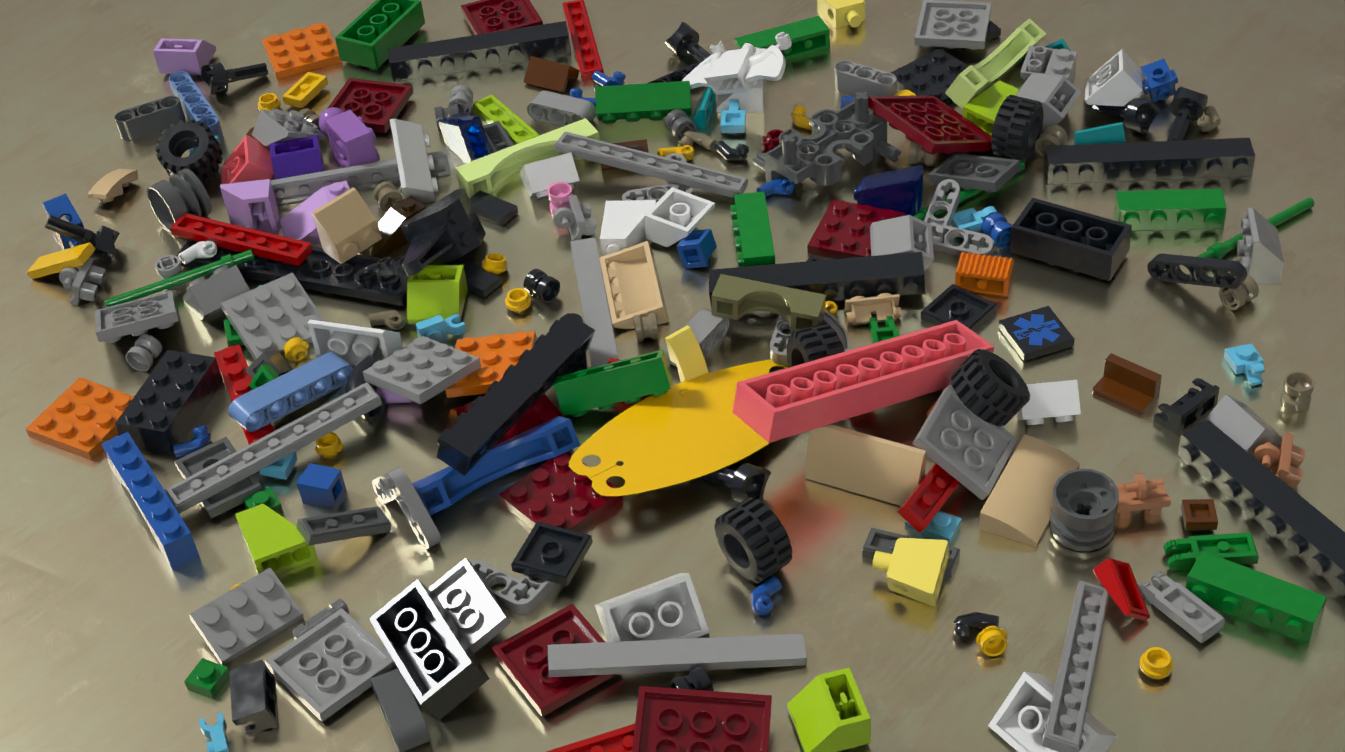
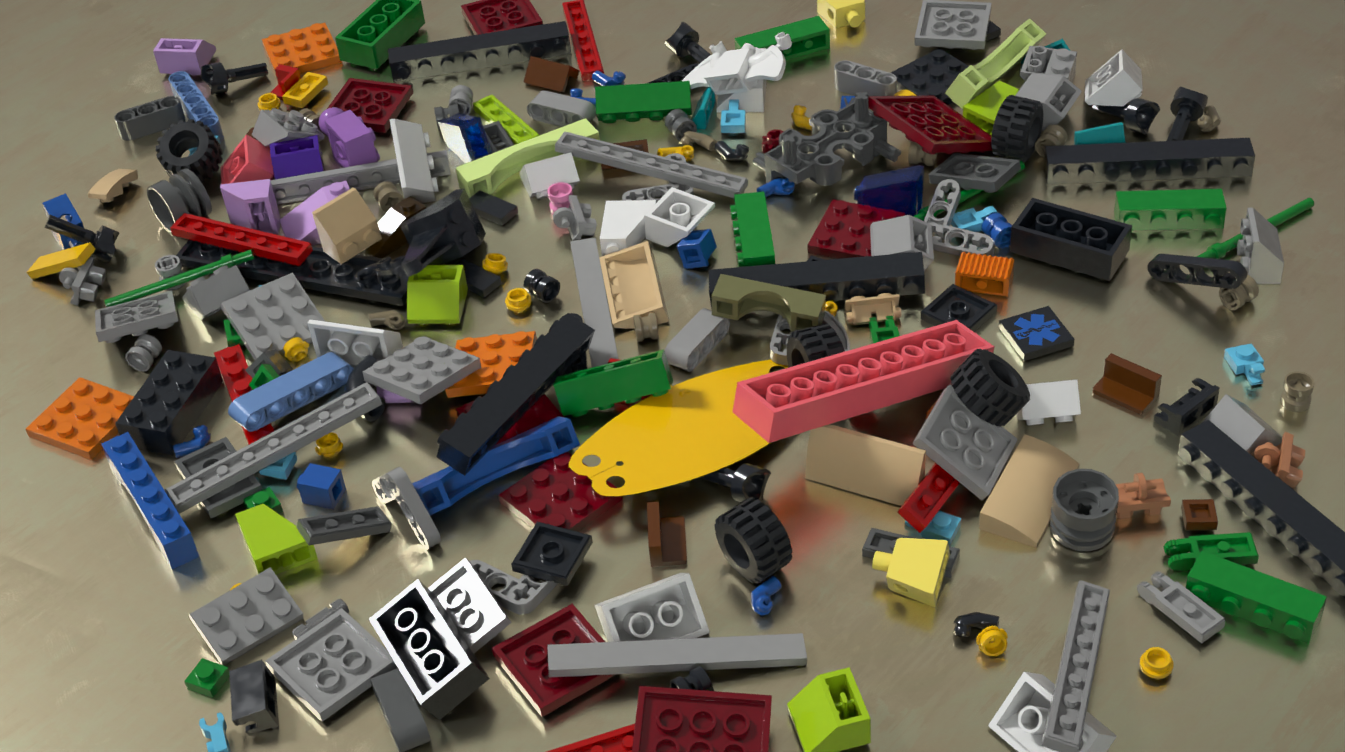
white arm [178,241,217,265] -> none
medium azure plate [416,314,466,343] -> none
light yellow slope [665,325,709,382] -> none
red slope [1093,558,1150,621] -> none
blue brick [1141,59,1178,102] -> none
none -> red panel [270,64,301,101]
none -> reddish brown panel [647,502,687,567]

